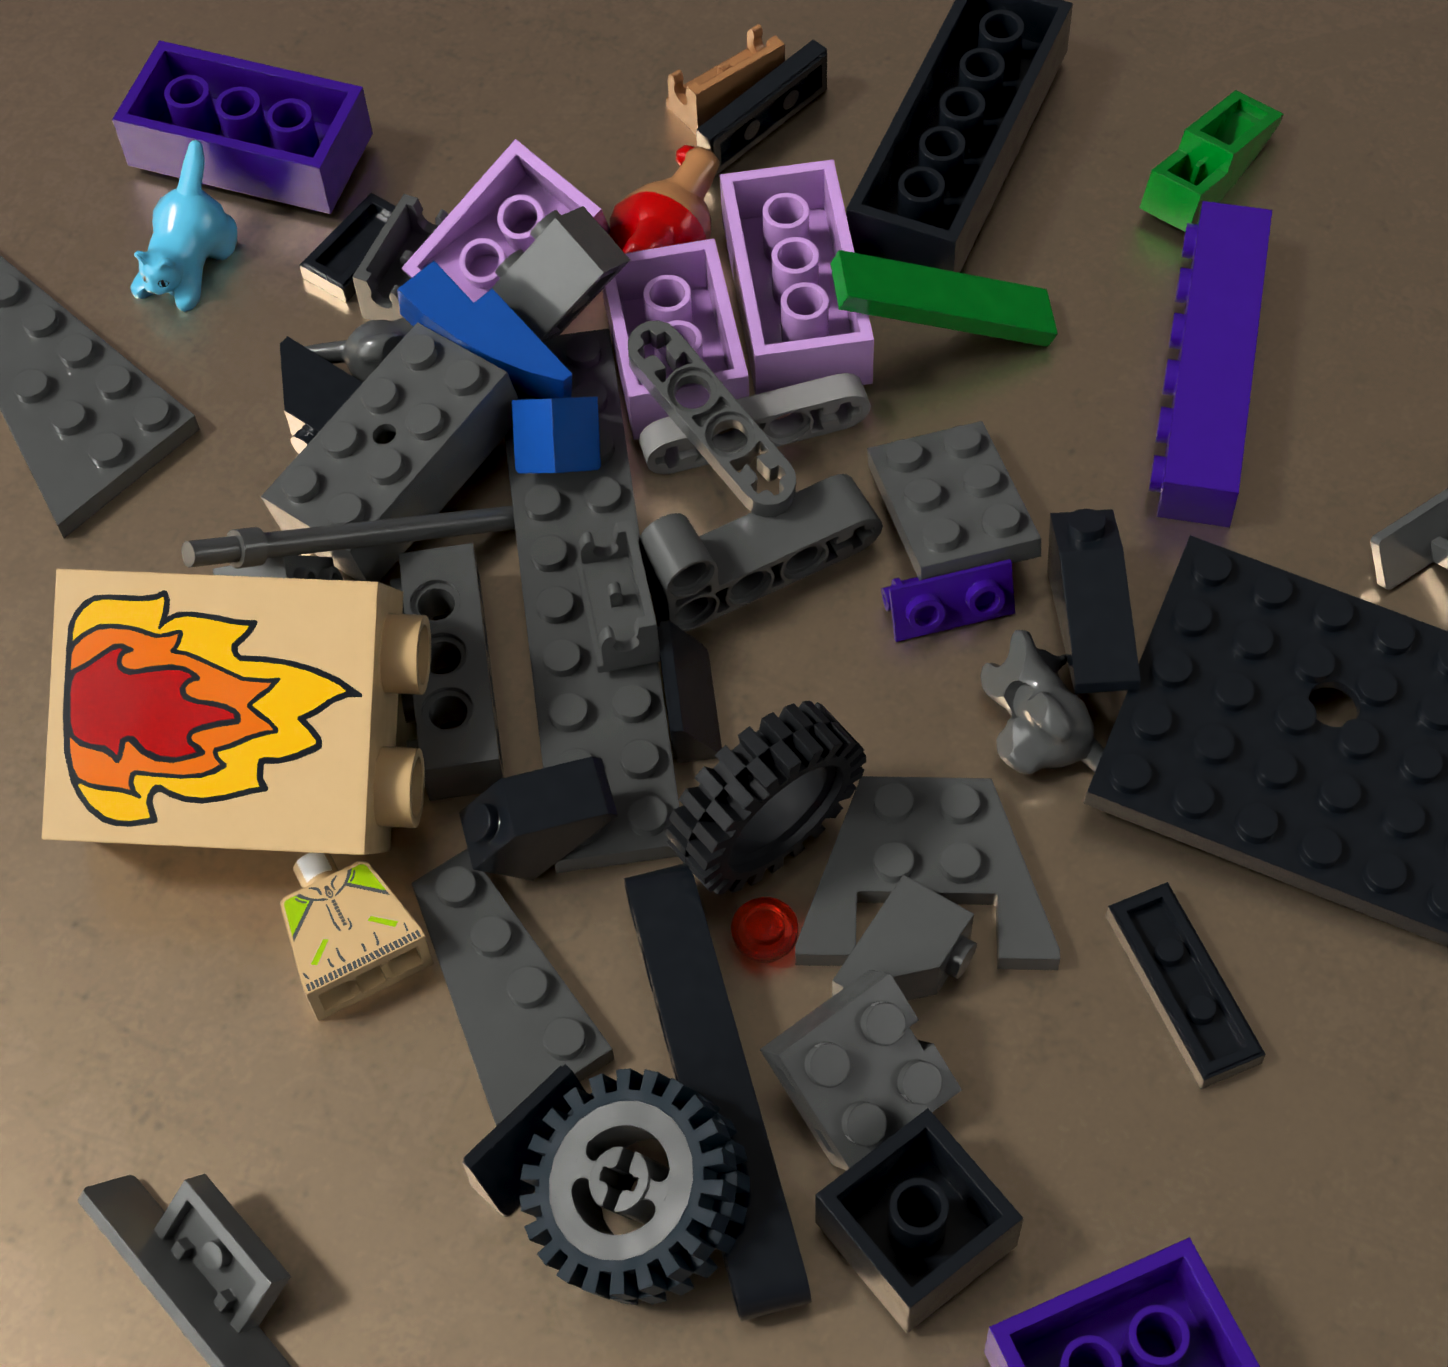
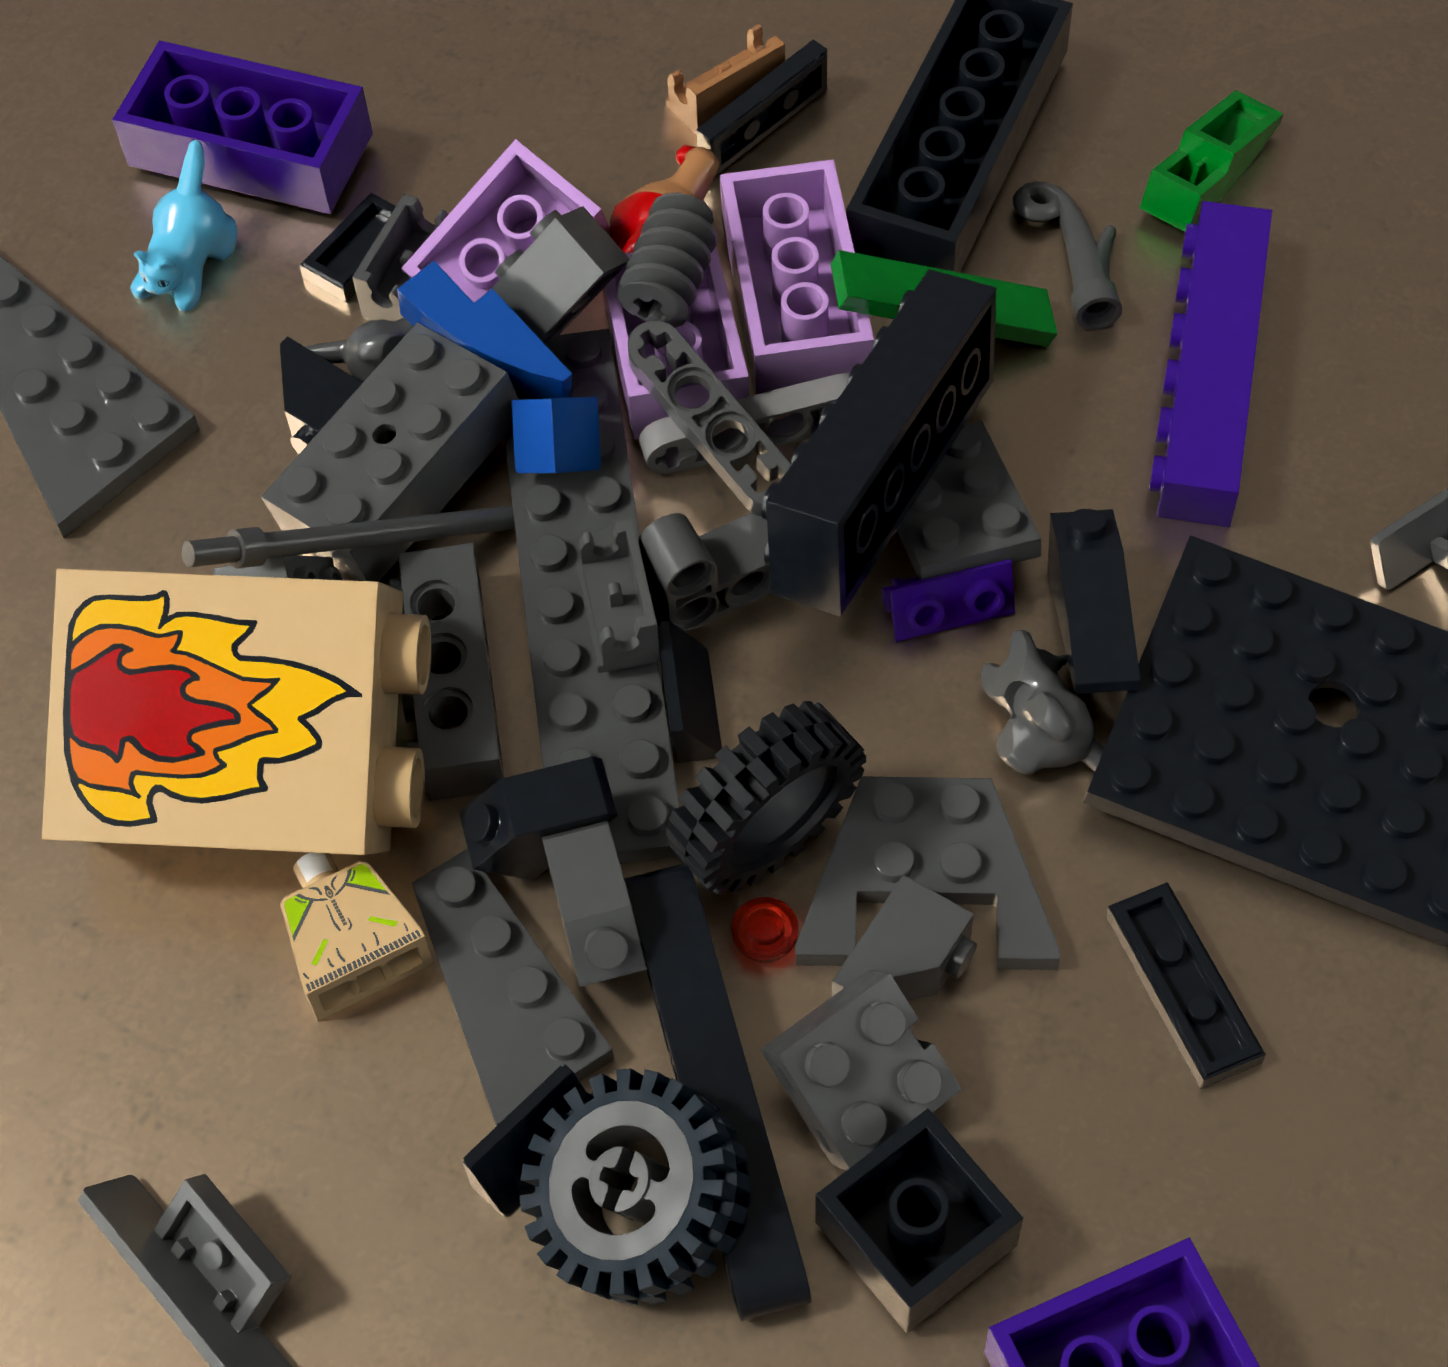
none -> dark grey slope [541,821,647,987]
none -> dark grey piece [617,193,718,328]
none -> black brick [761,269,997,617]
none -> dark grey plant [1012,181,1122,330]

